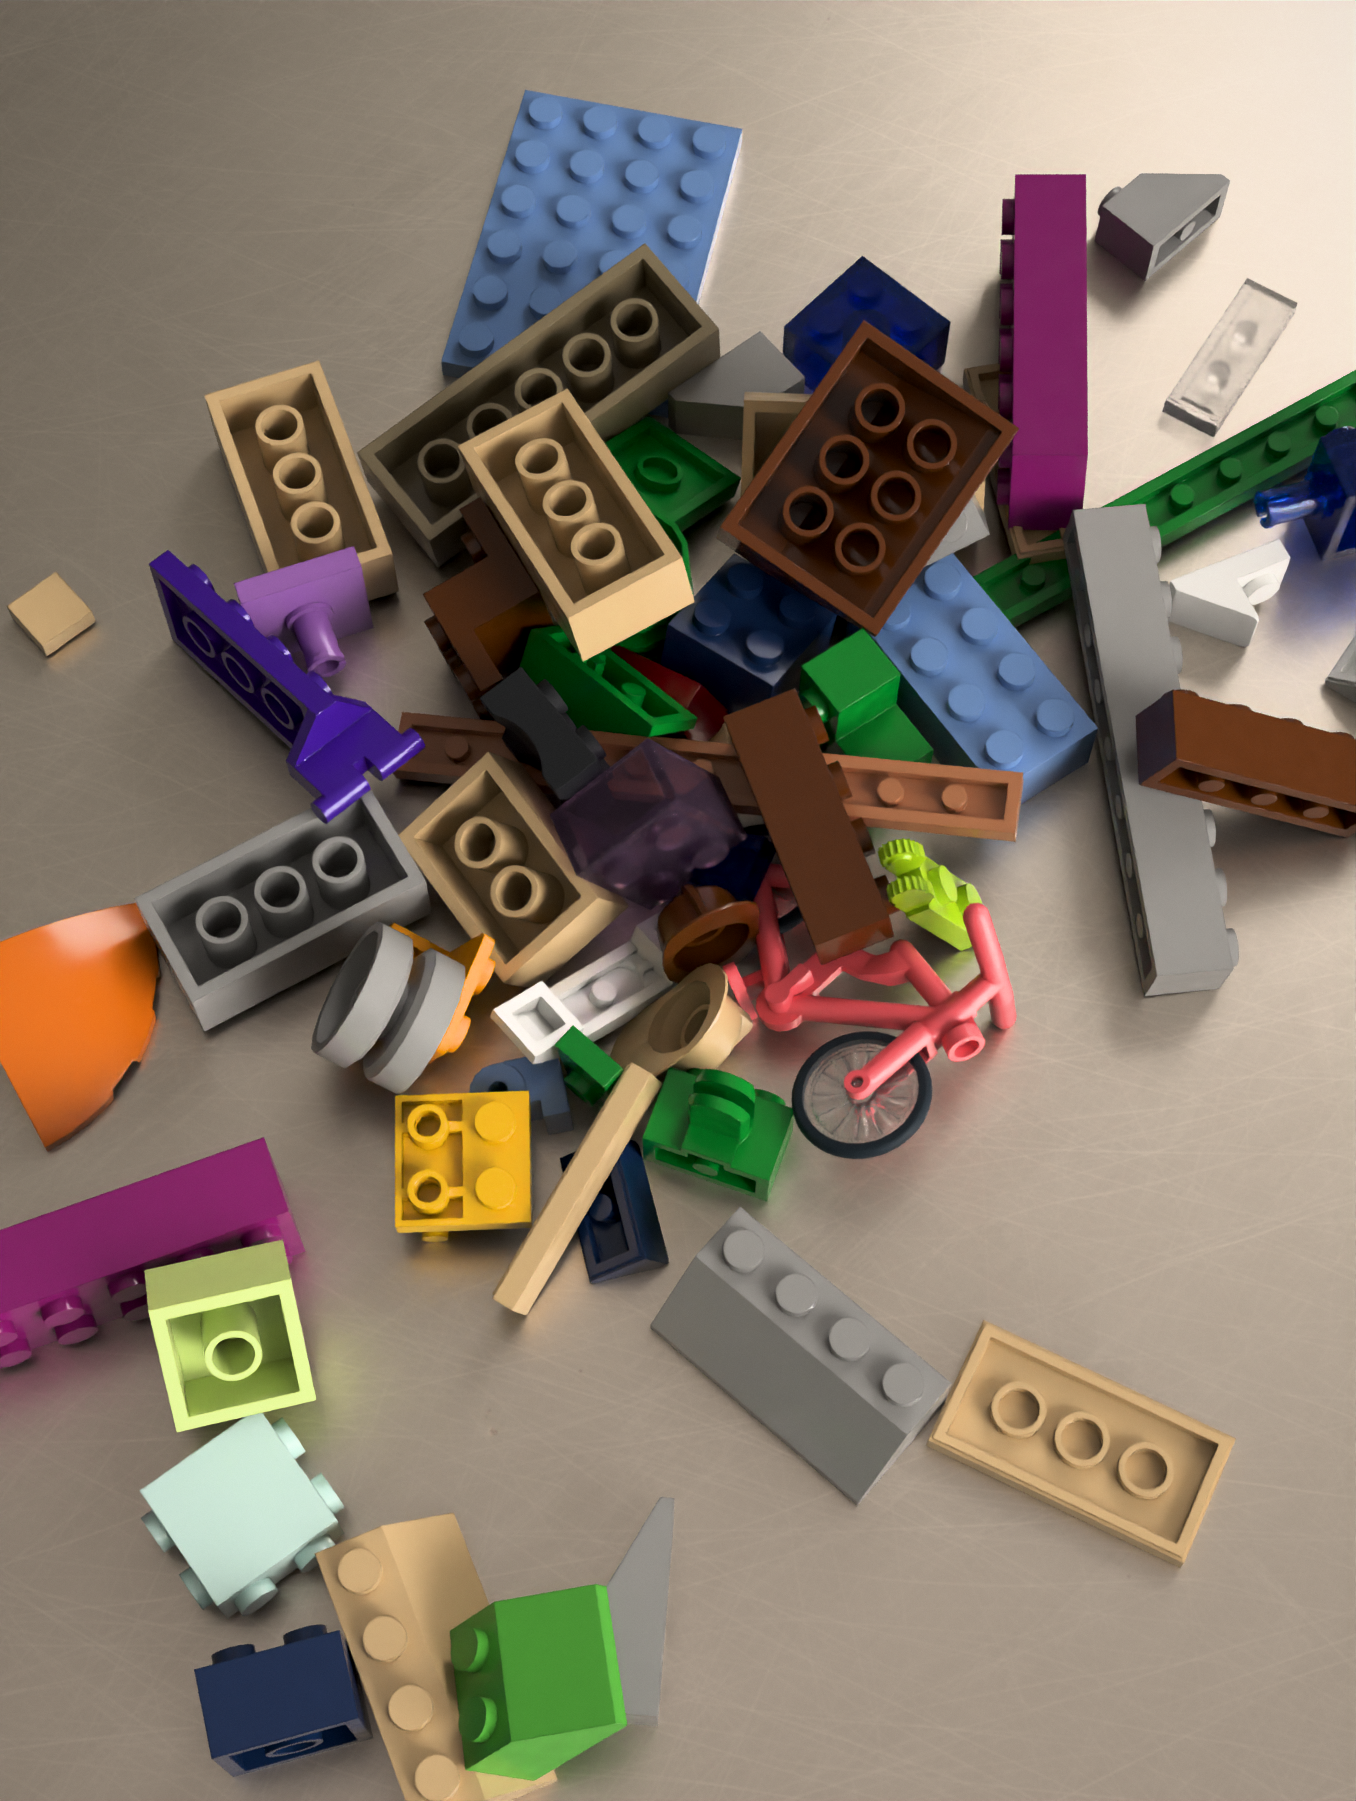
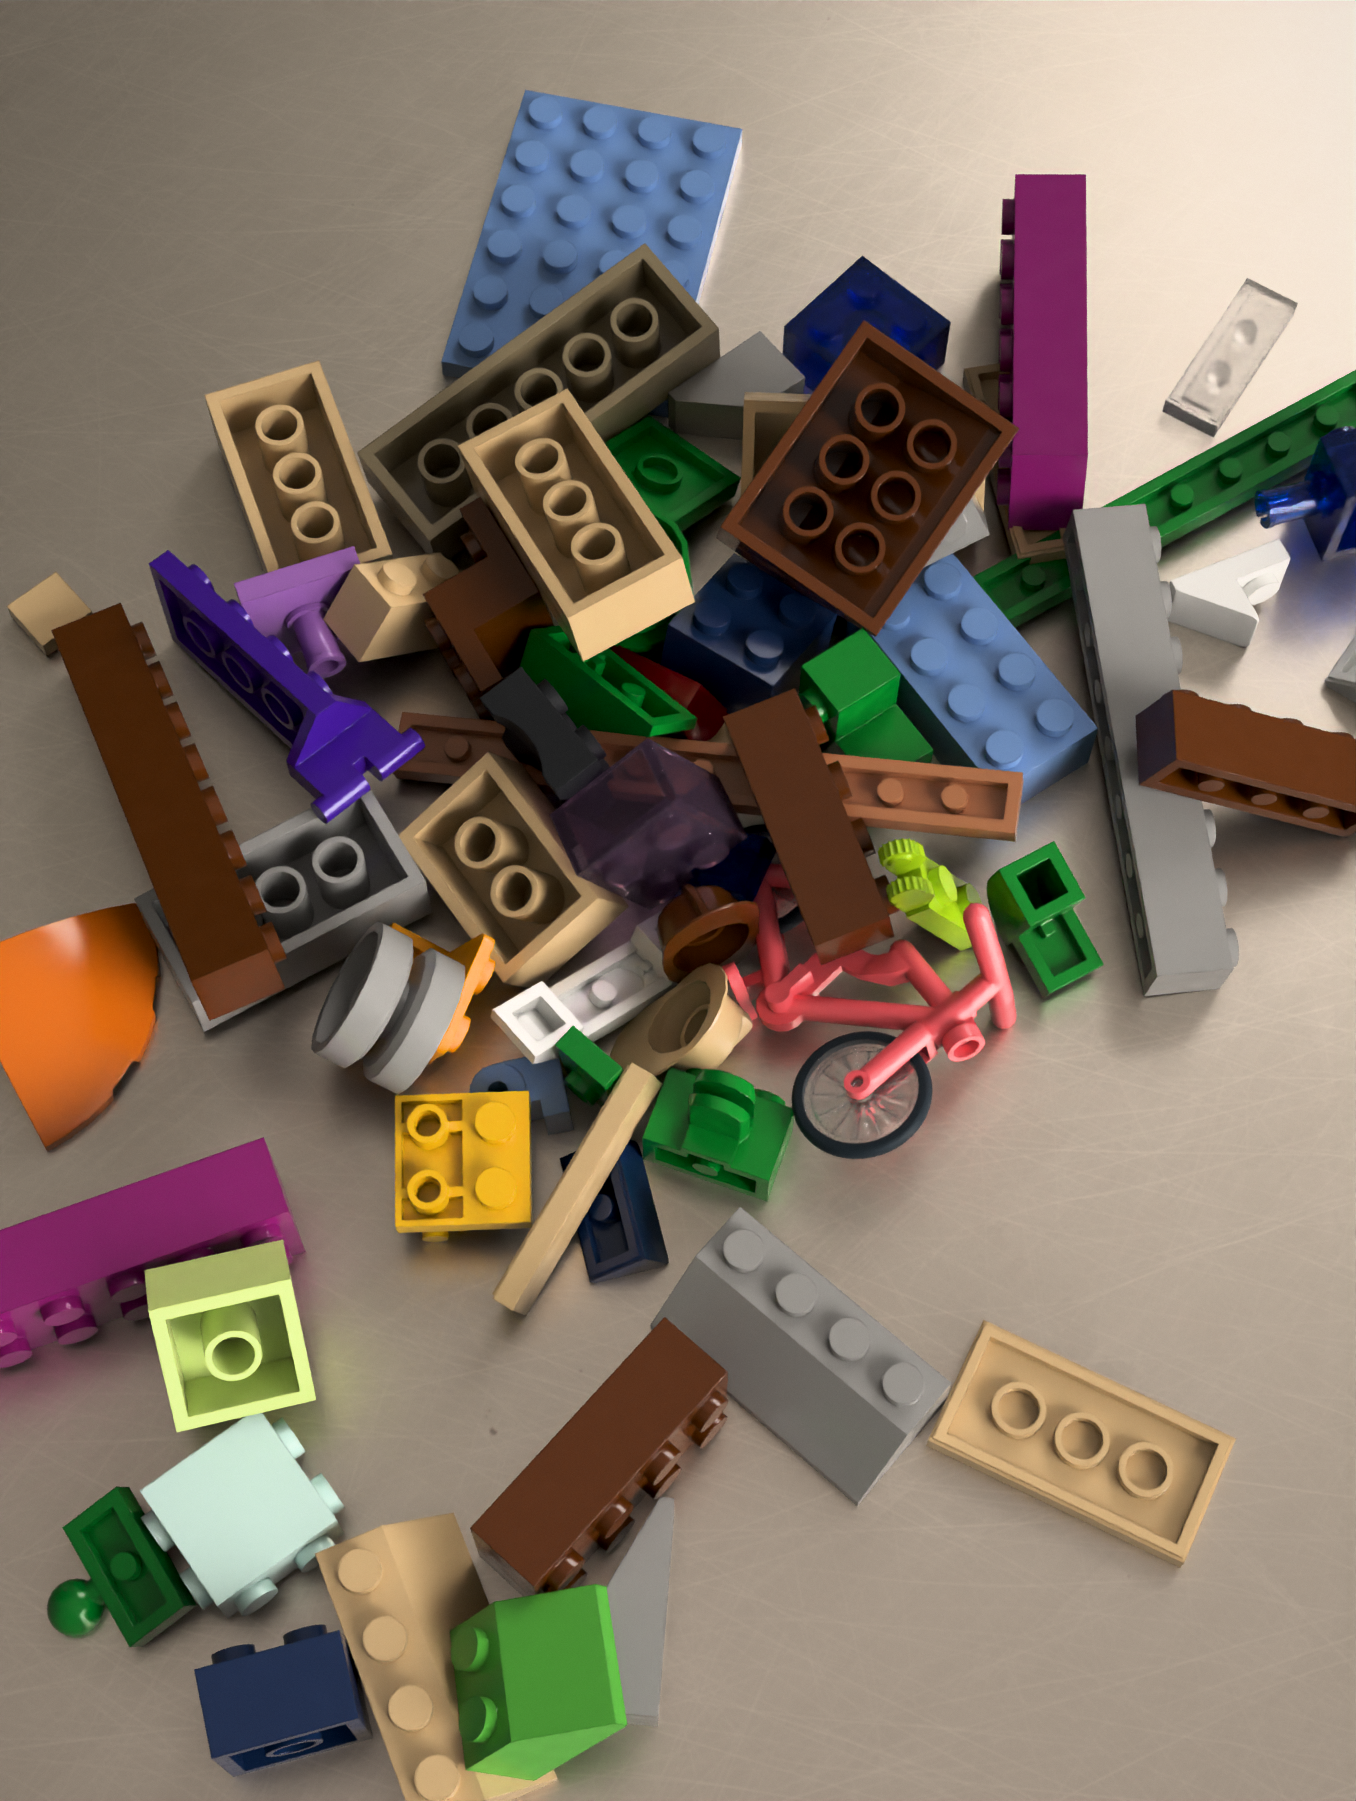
light grey slope [1095,173,1230,281] -> none
none -> green plate [47,1486,197,1647]
none -> reddish brown brick [51,603,287,1021]
none -> tan brick [323,552,459,662]
none -> reddish brown brick [470,1317,729,1597]
none -> green brick [986,841,1104,998]

